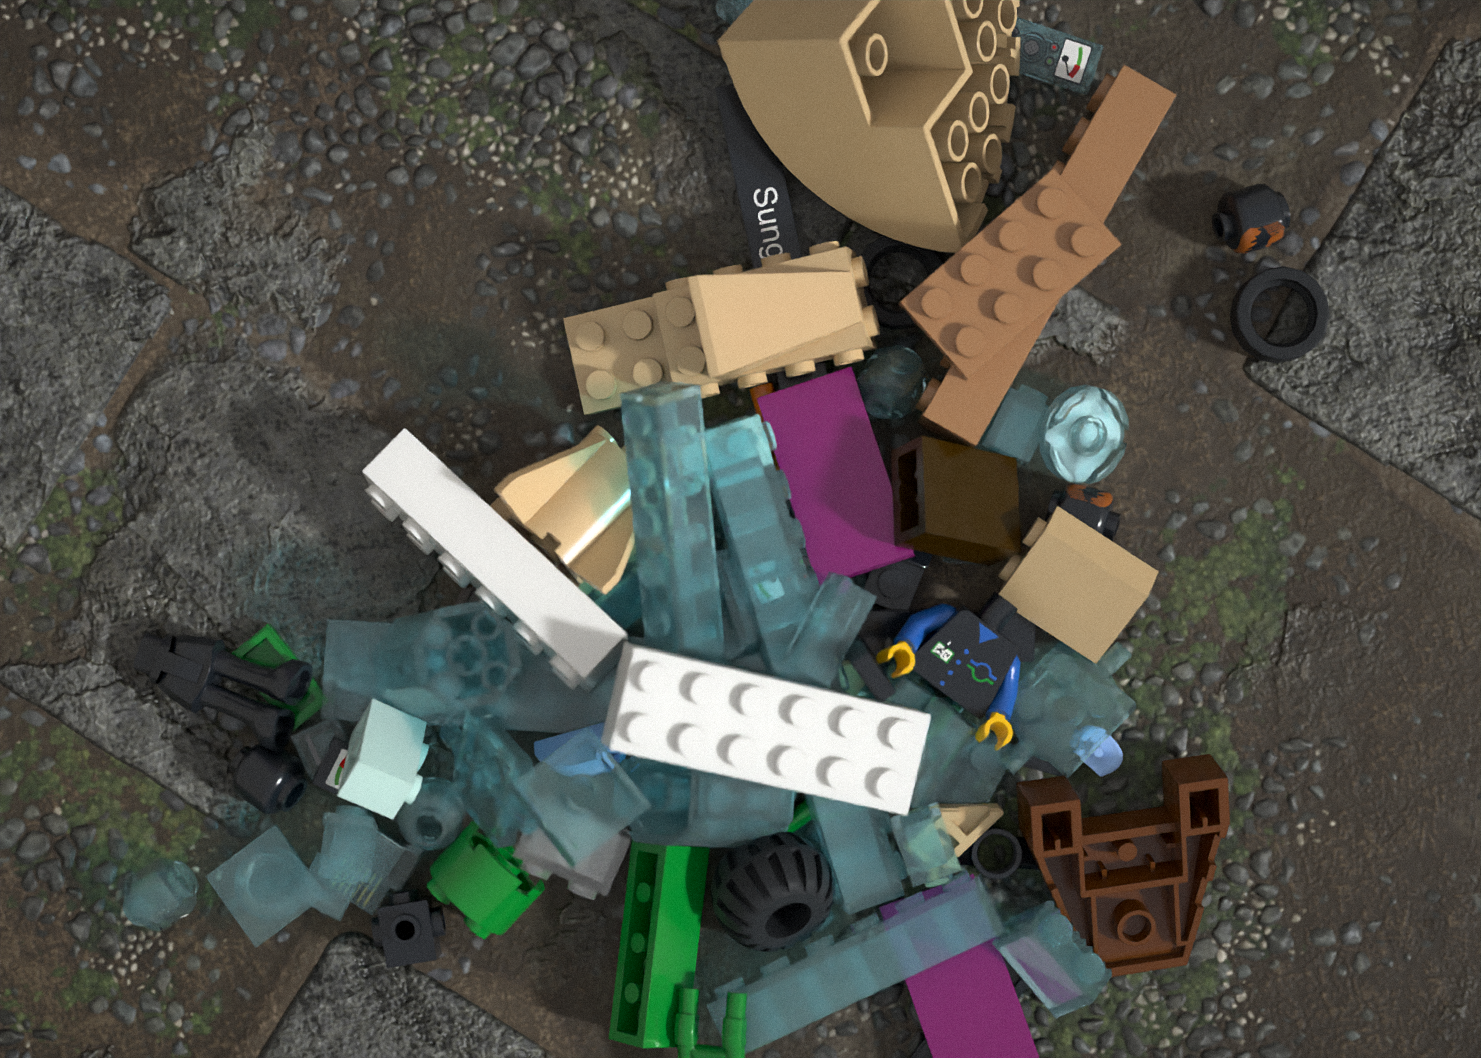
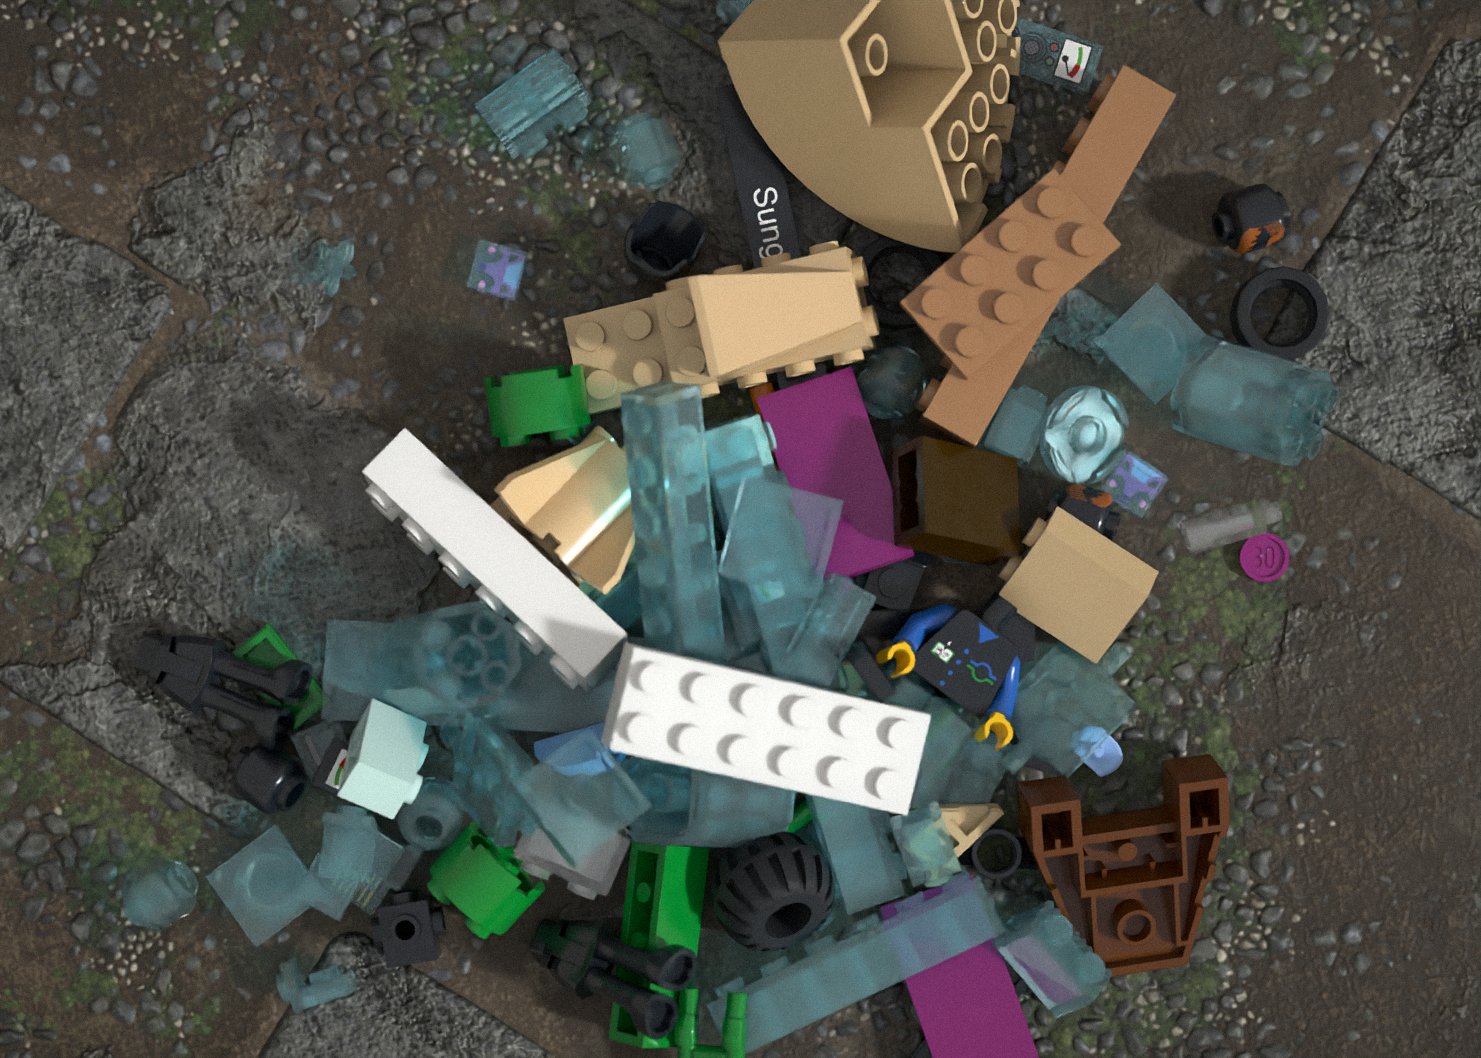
none -> clear light blue bracket [276,957,359,1012]
none -> clear light blue plant [308,239,357,297]
none -> clear light blue tile [466,239,529,301]
none -> clear light blue brick [474,47,592,159]
none -> green brick [483,363,591,447]
none -> black piece [530,918,697,1040]
none -> clear light blue head [609,113,682,191]
none -> black hair [623,201,706,284]
none -> clear light blue tile [717,475,844,600]
none -> clear light blue hat [1083,282,1216,405]
none -> clear light blue tile [1100,450,1169,519]
none -> clear light blue brick [1170,335,1340,466]
none -> clear cylinder [1180,499,1283,555]
none -> magenta piece [1238,533,1289,582]

